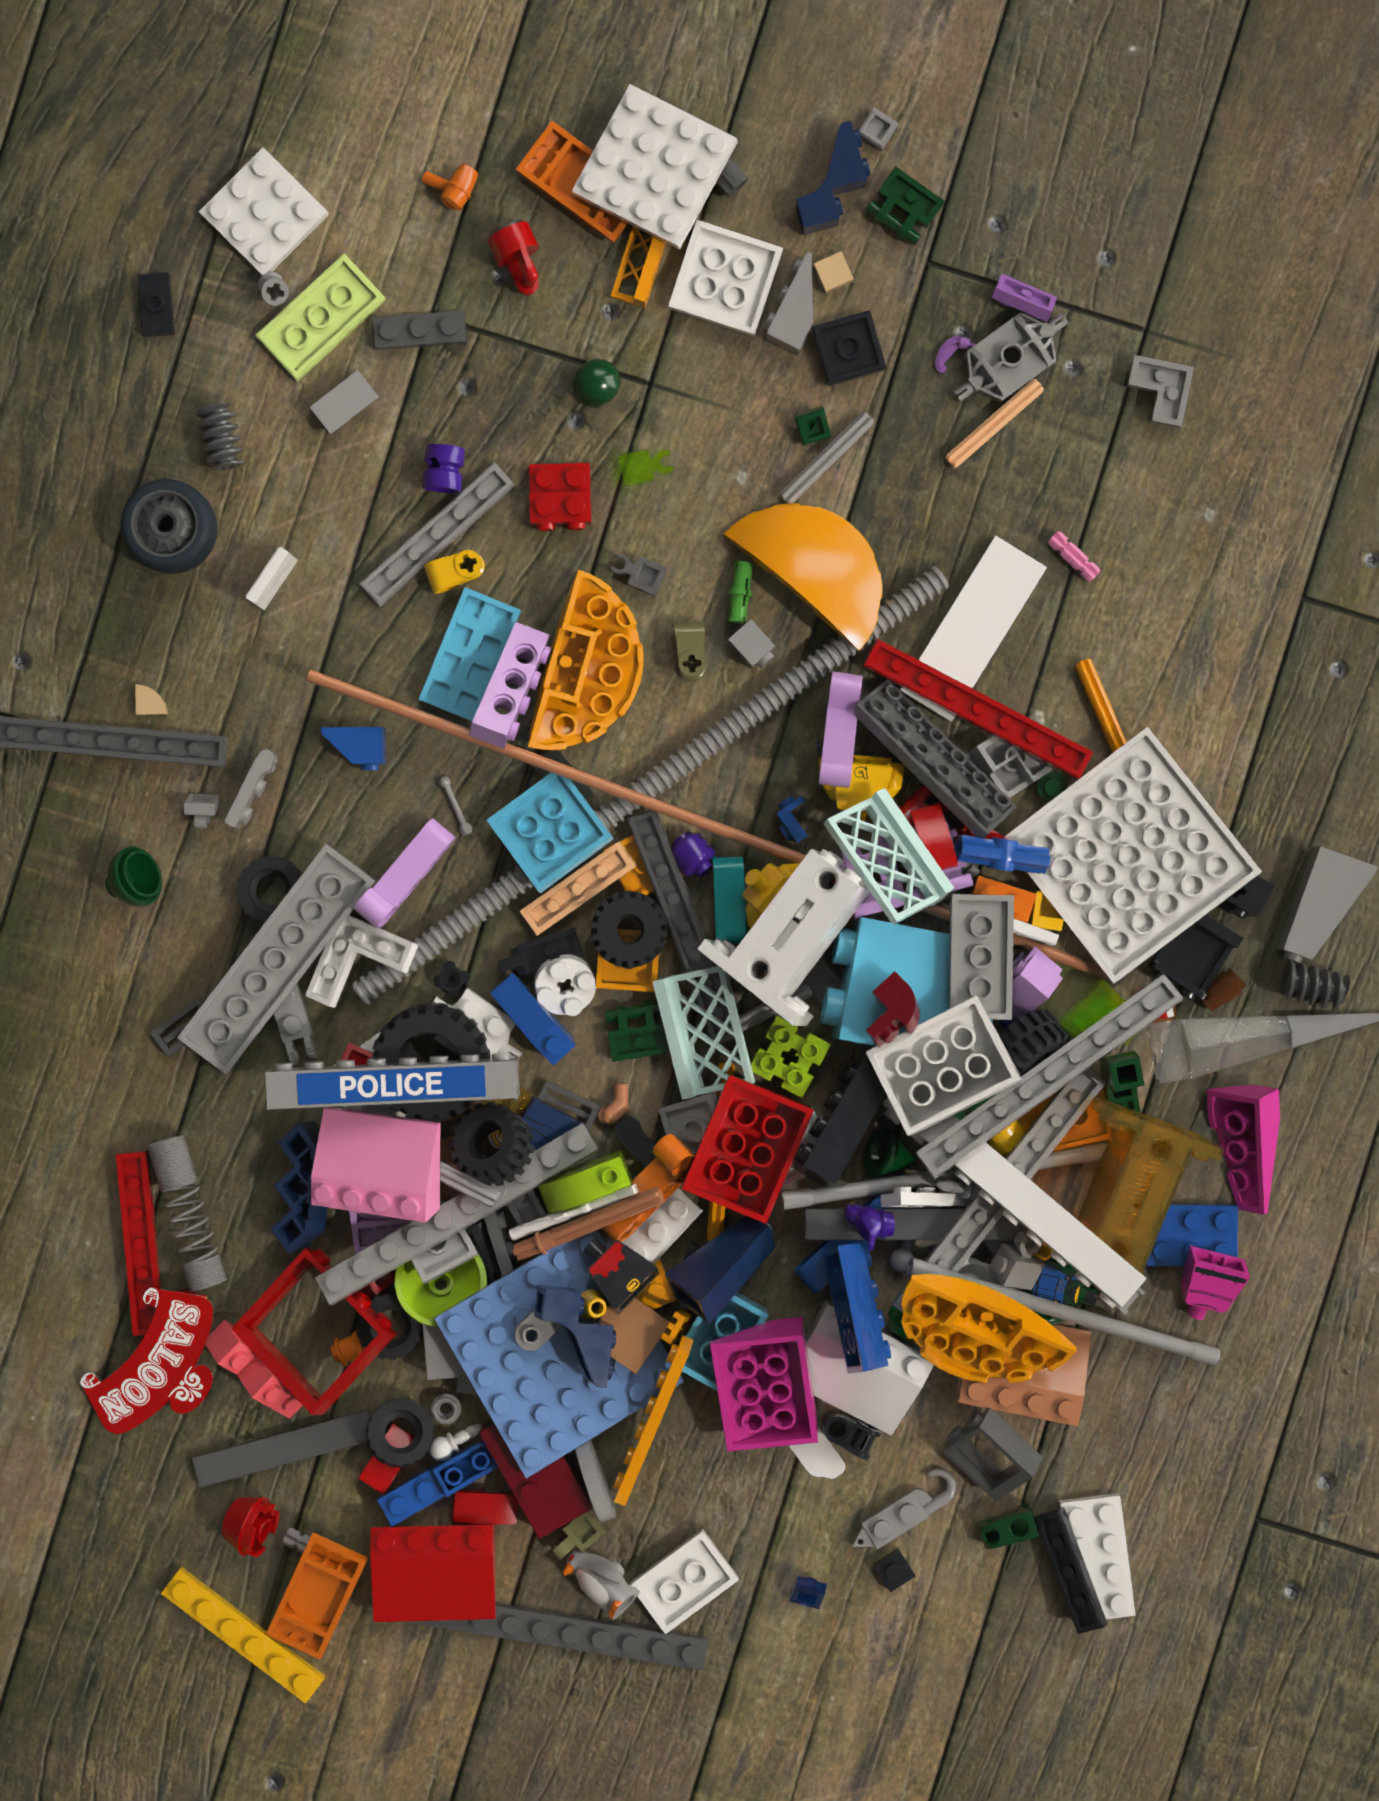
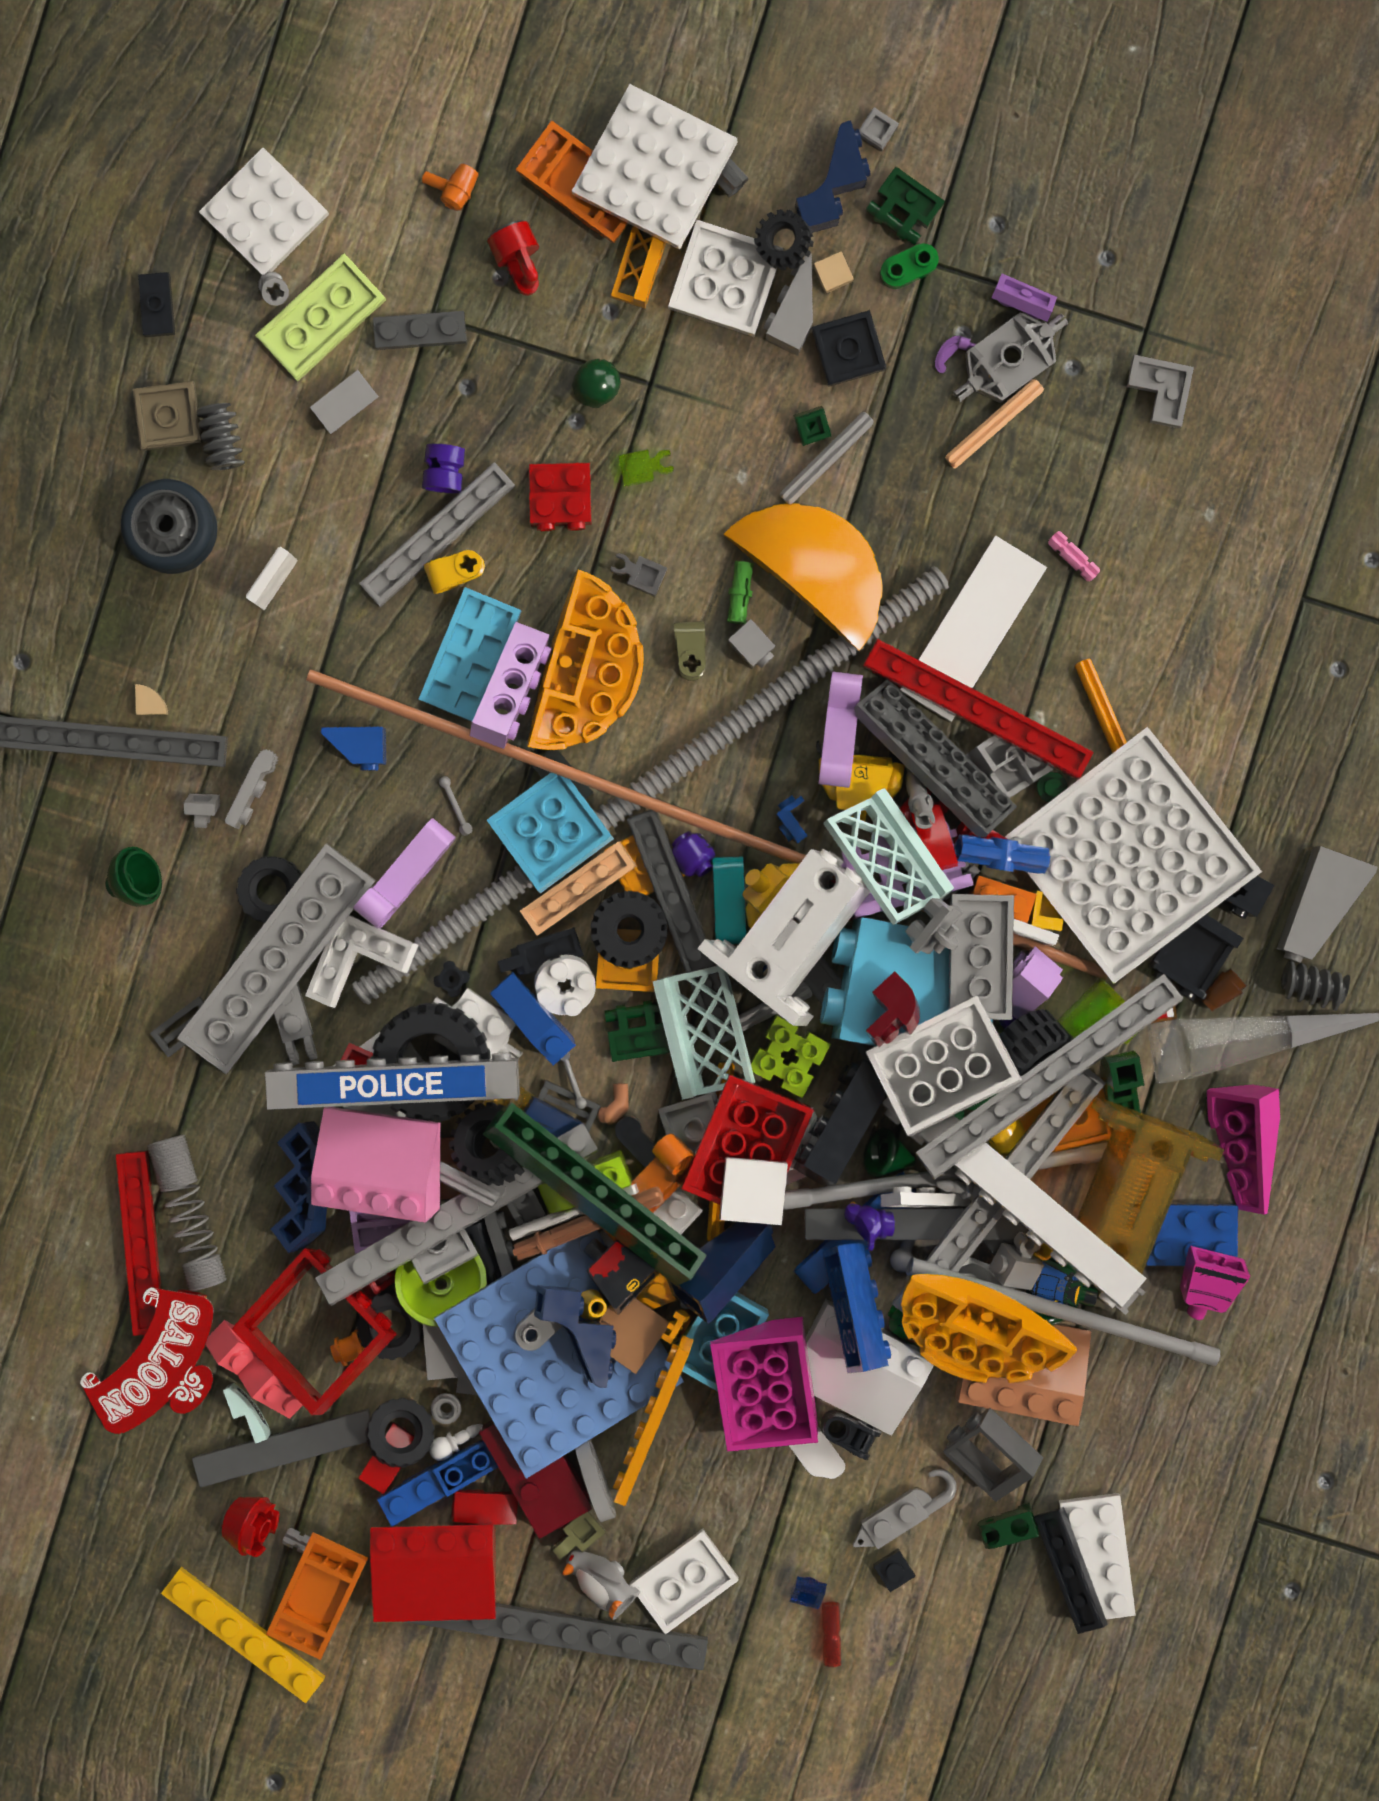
none -> dark tan plate [133,381,203,451]
none -> light aqua slope [223,1383,271,1444]
none -> dark green brick [483,1102,707,1286]
none -> light grey hinge [560,1052,587,1109]
none -> white tile [719,1157,788,1225]
none -> black tyre [754,209,814,270]
none -> clear red piece [822,1601,842,1667]
none -> green plate [880,243,939,289]
none -> light grey pin [903,766,935,829]
none -> light grey hips [905,898,964,954]

